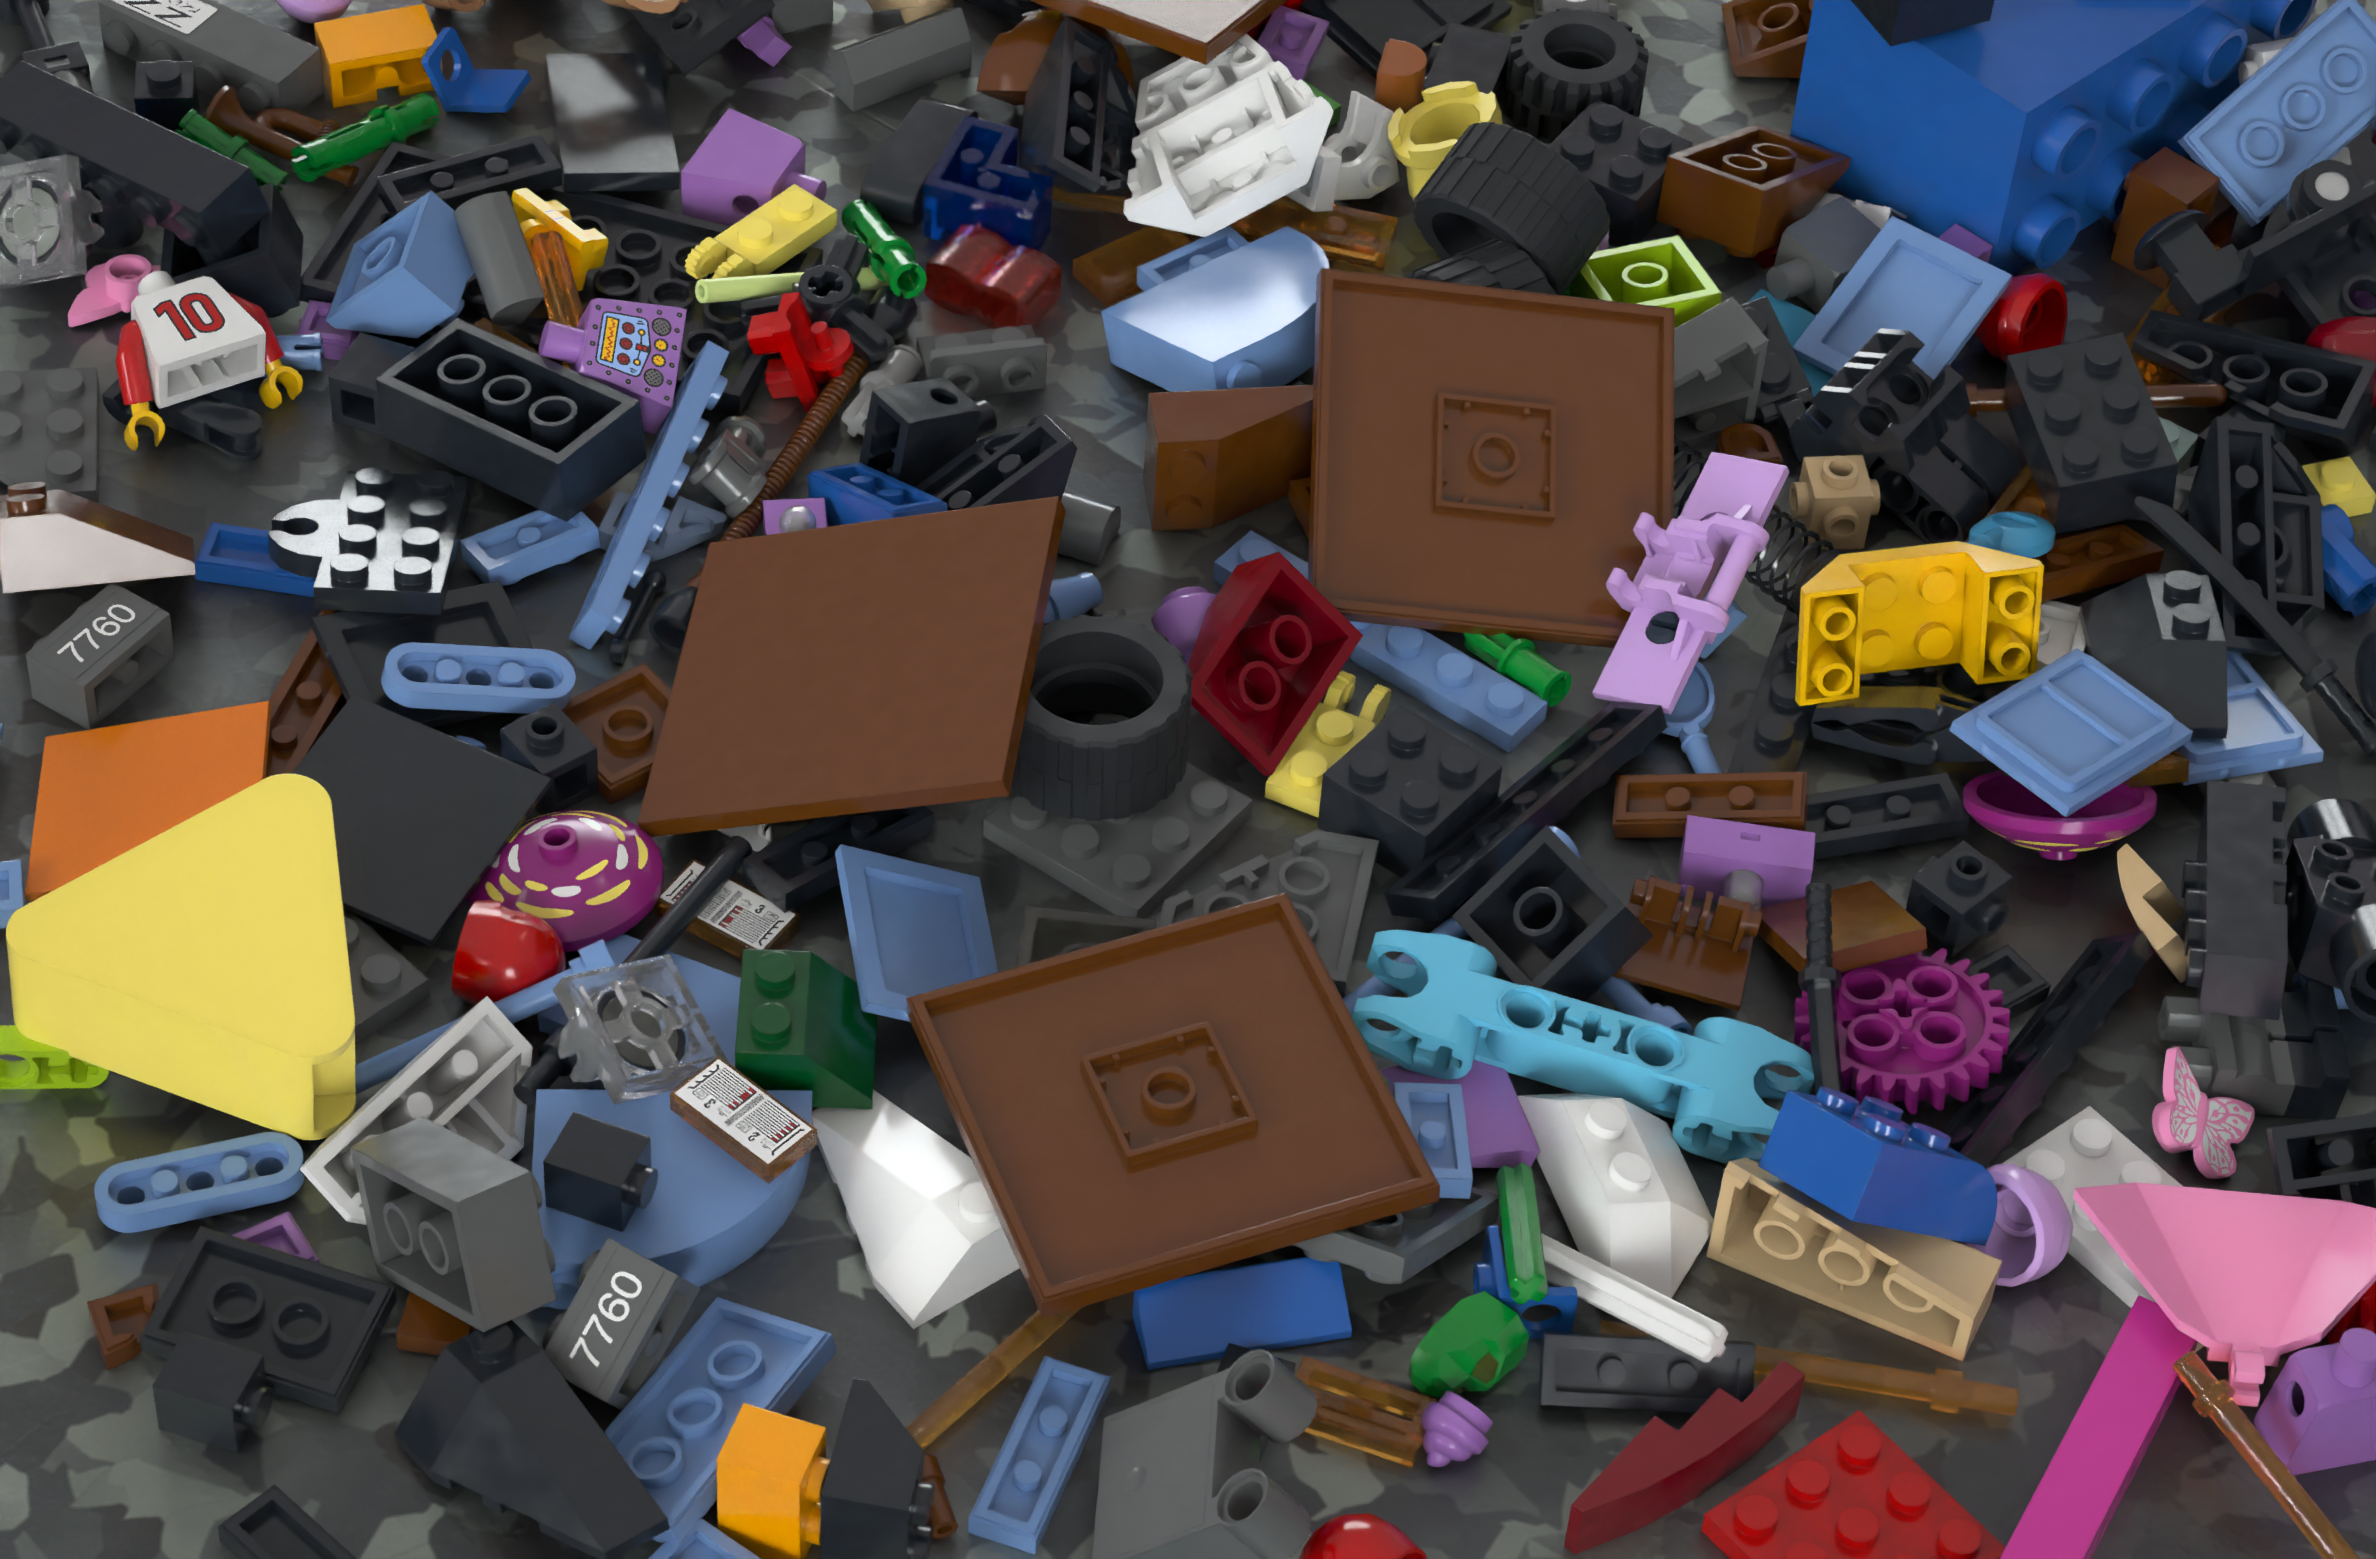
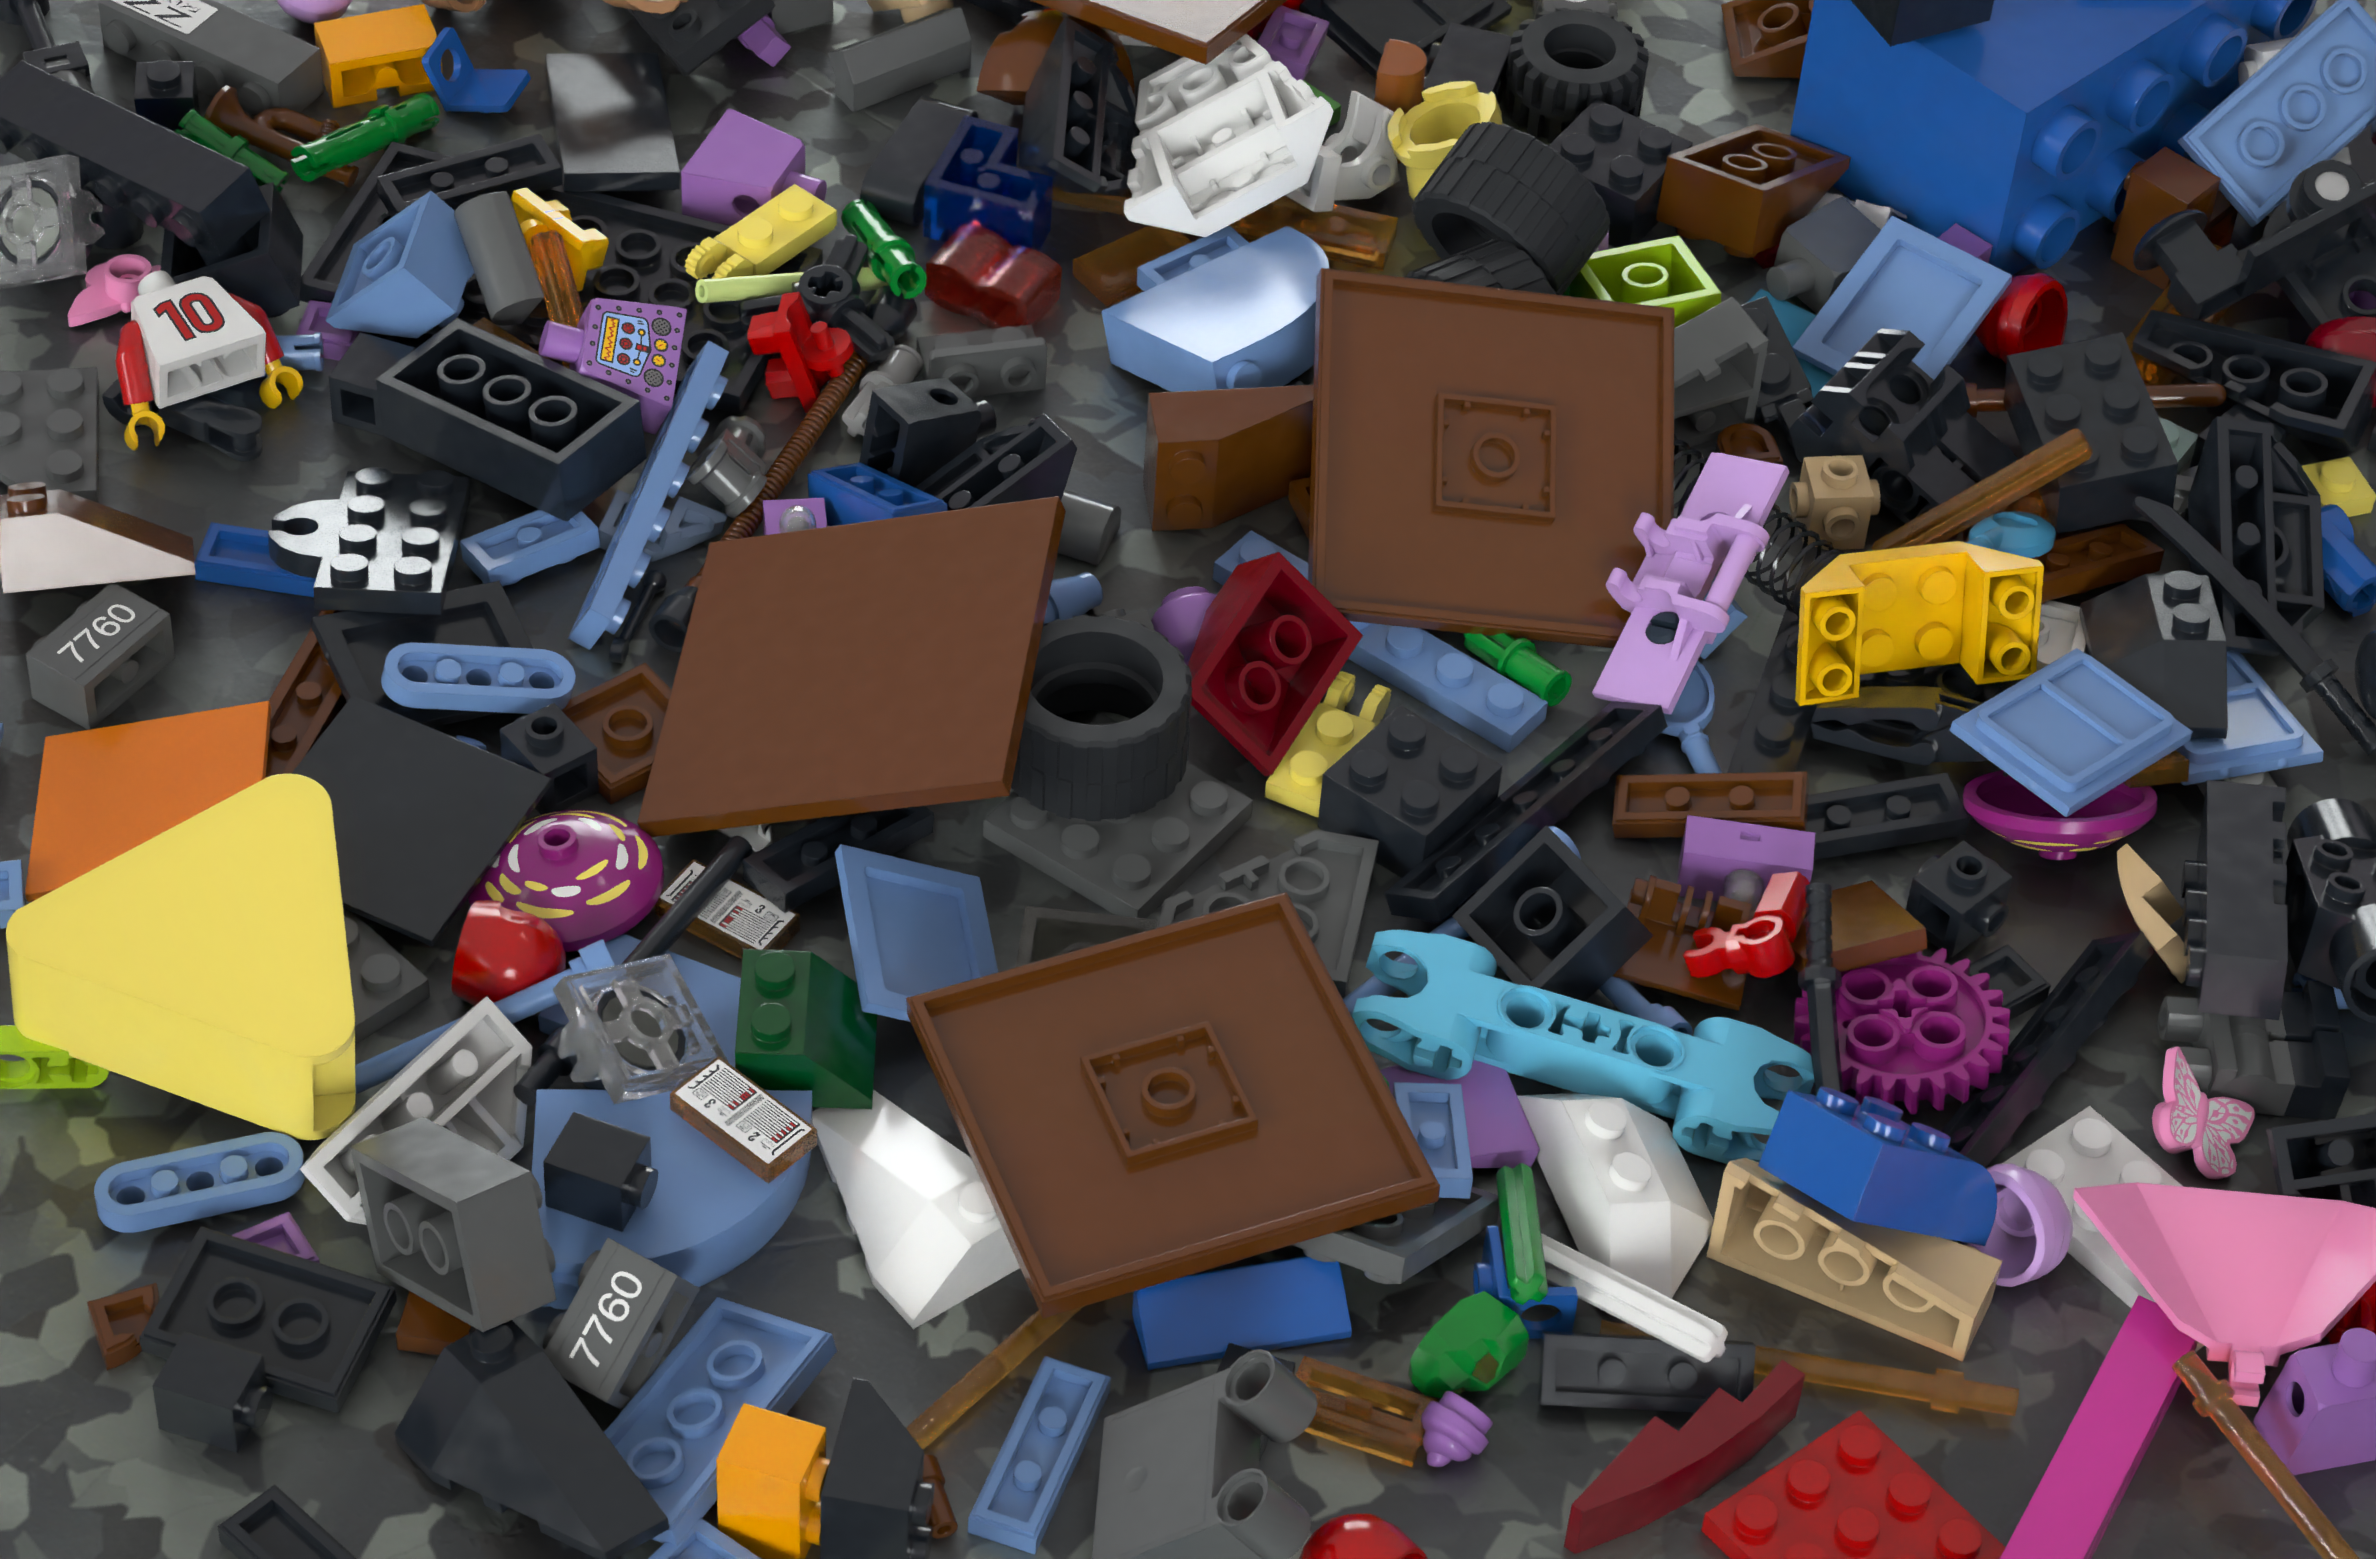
none -> red bar [1683,871,1810,978]
none -> clear orange axle [1872,428,2093,551]

